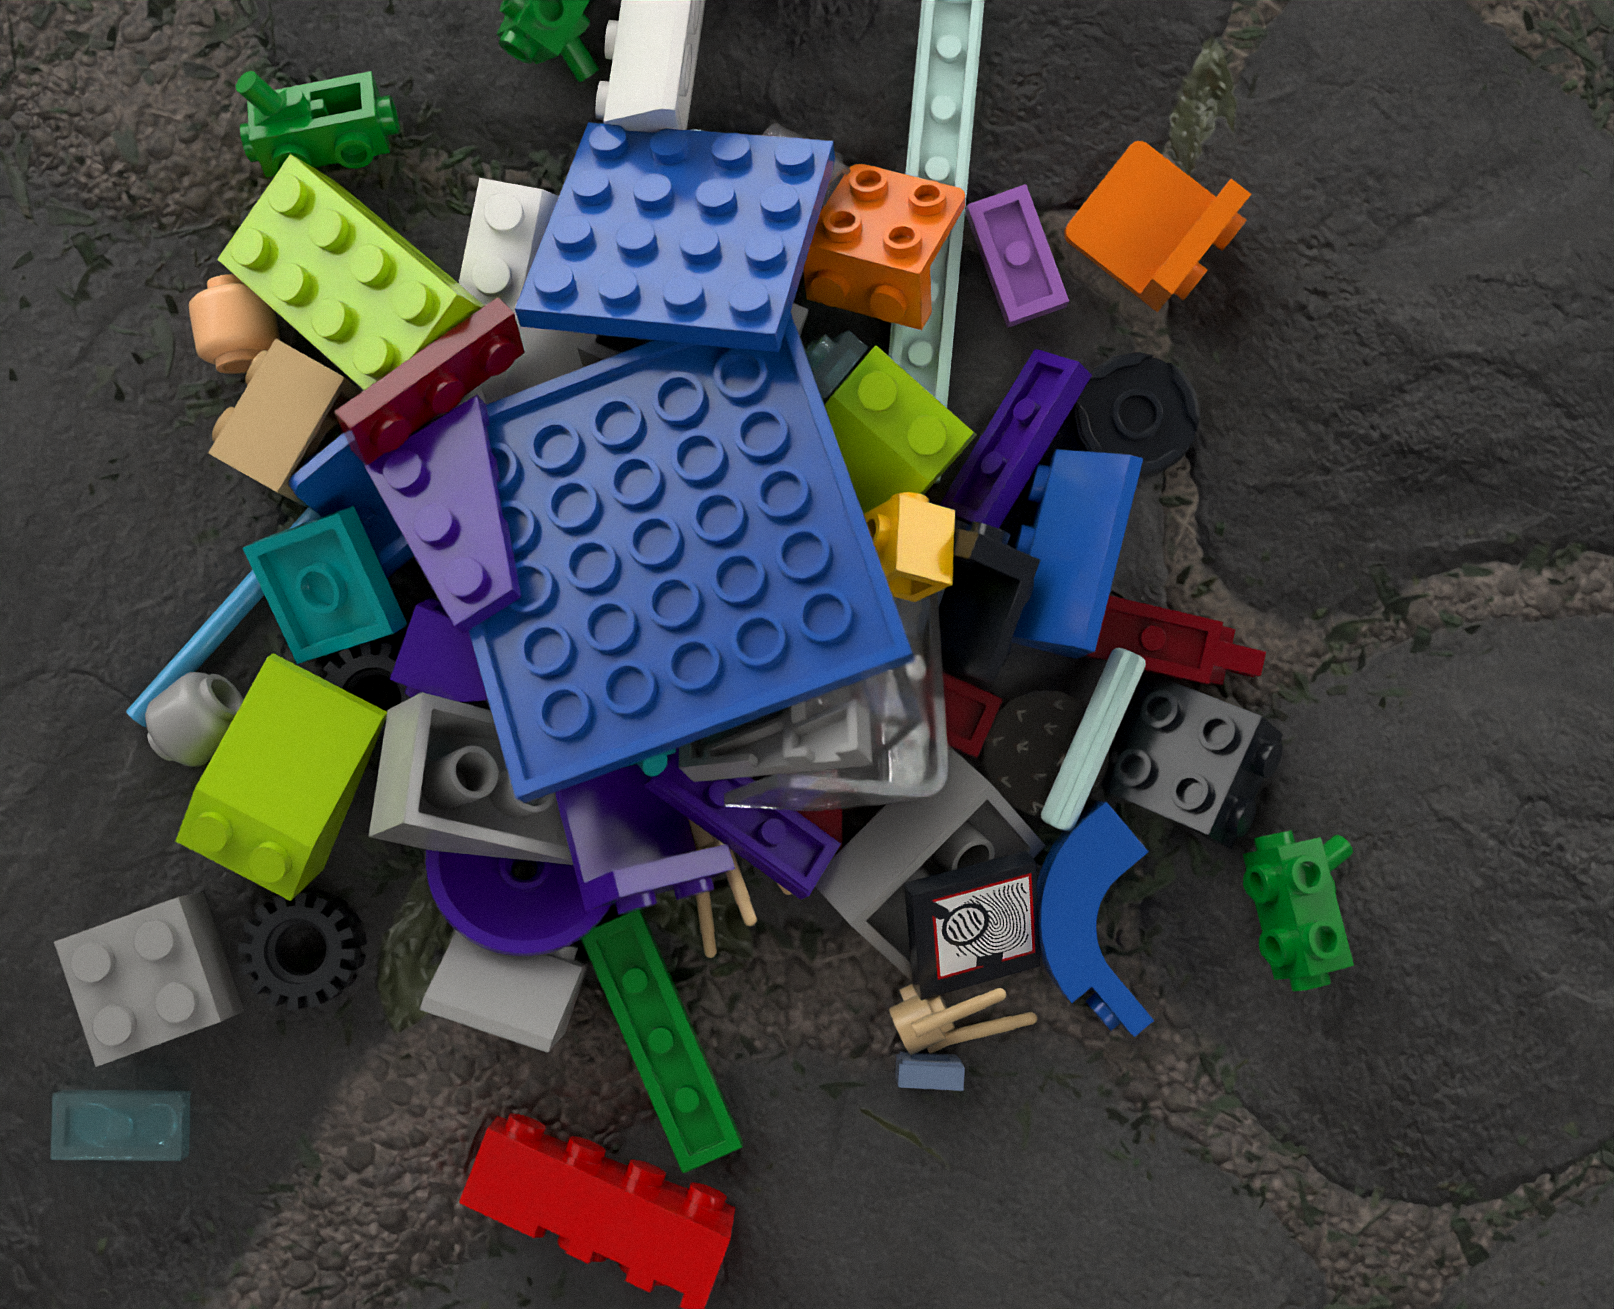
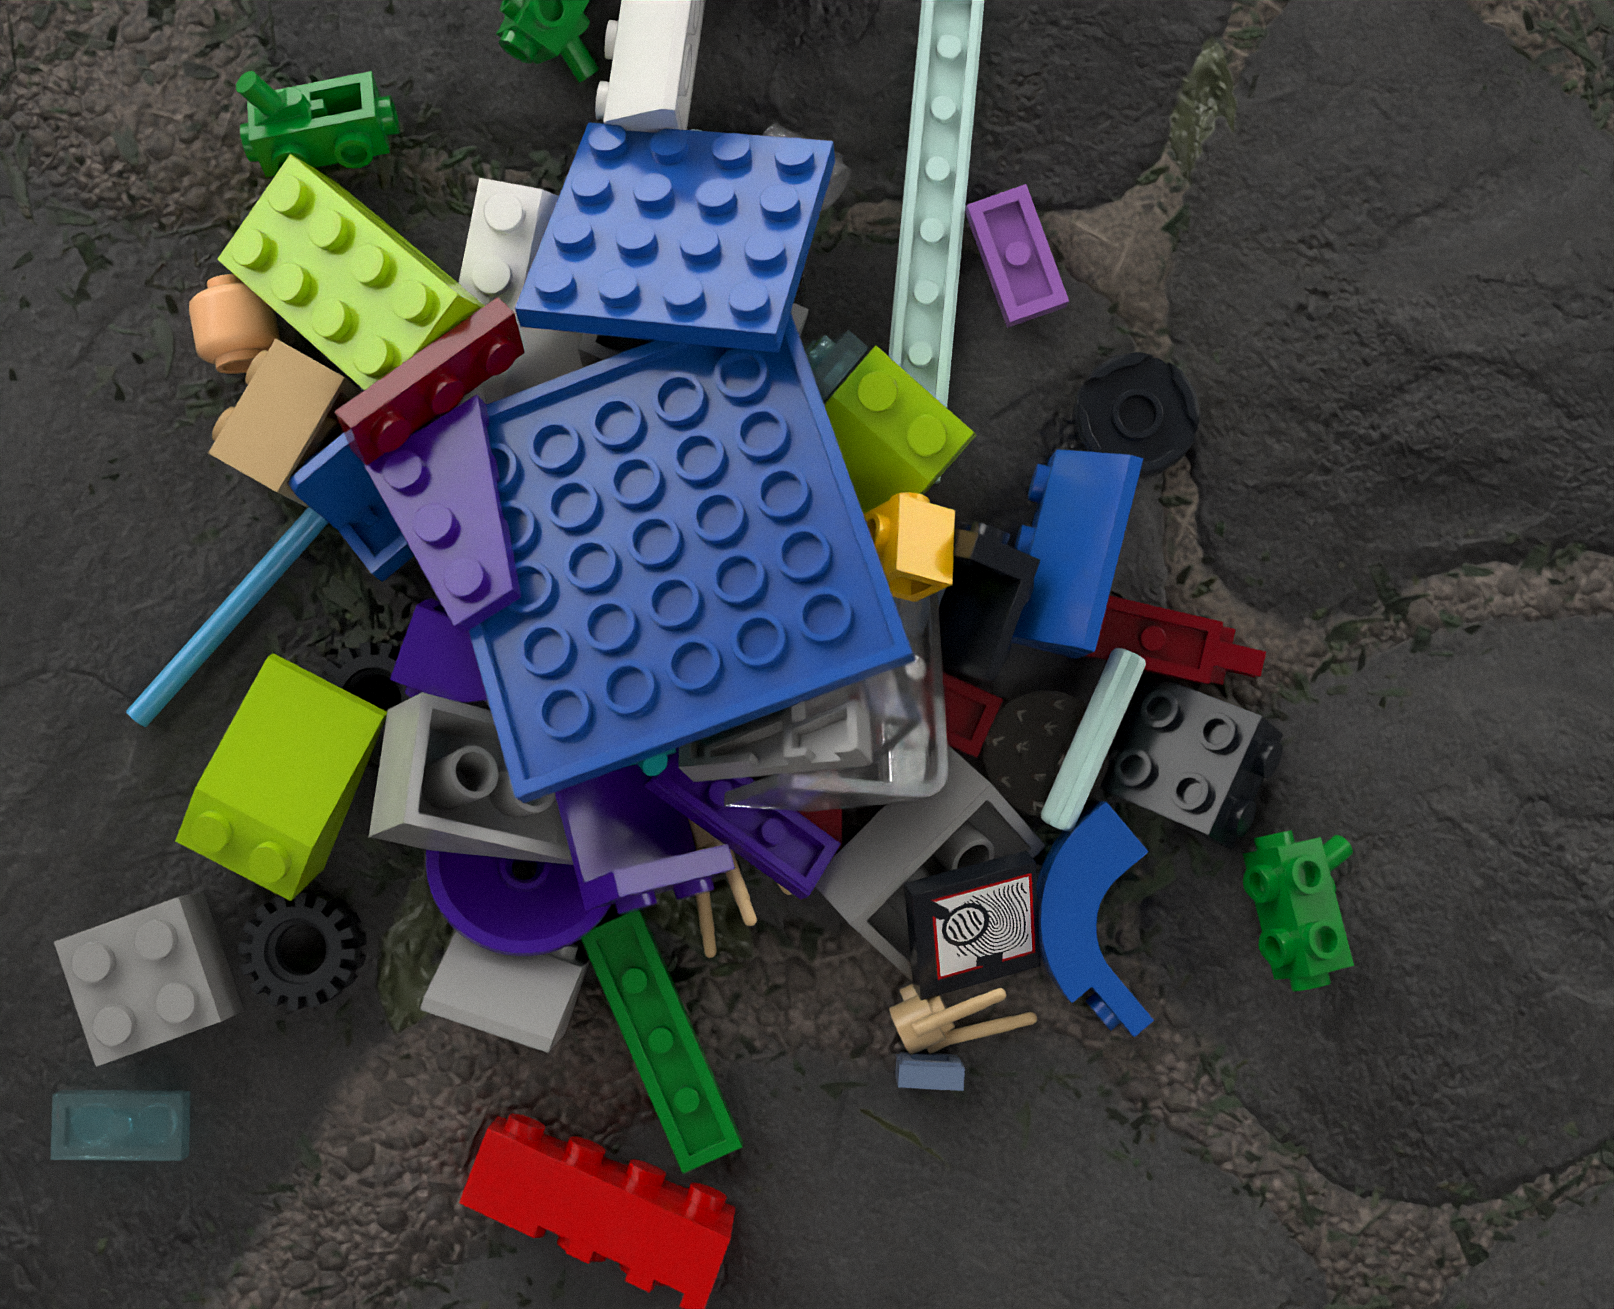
light grey head [145,672,243,767] -> none
teal plate [243,506,408,664] -> none
orange bracket [803,164,965,330] -> none
dark purple plate [939,349,1092,529] -> none
orange bracket [1064,141,1251,312] -> none

